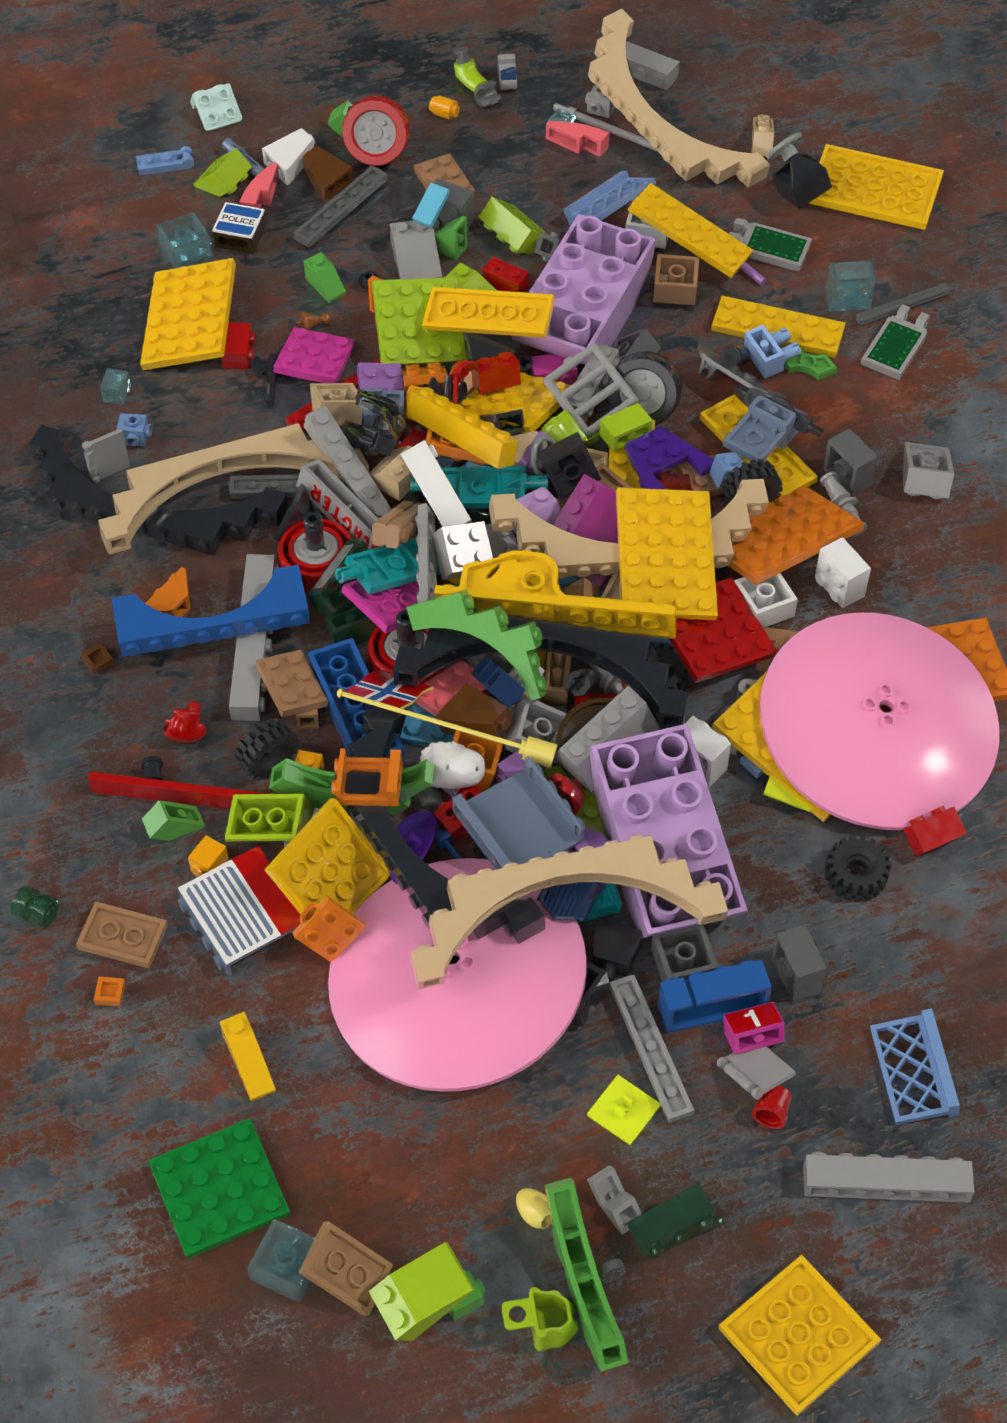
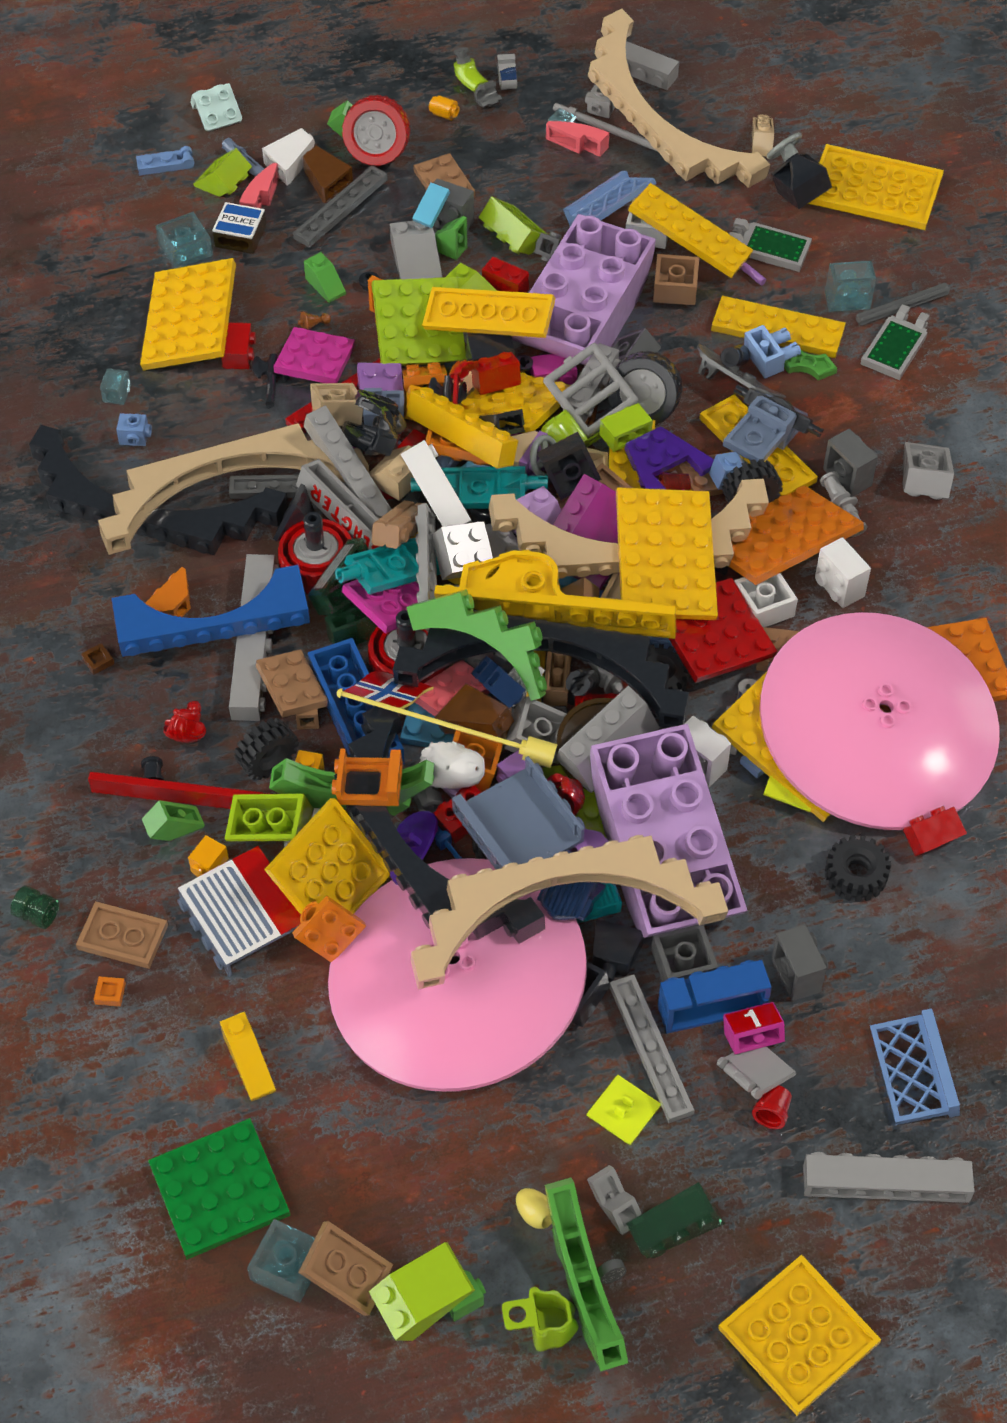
light grey piece [82,428,130,483] -> none

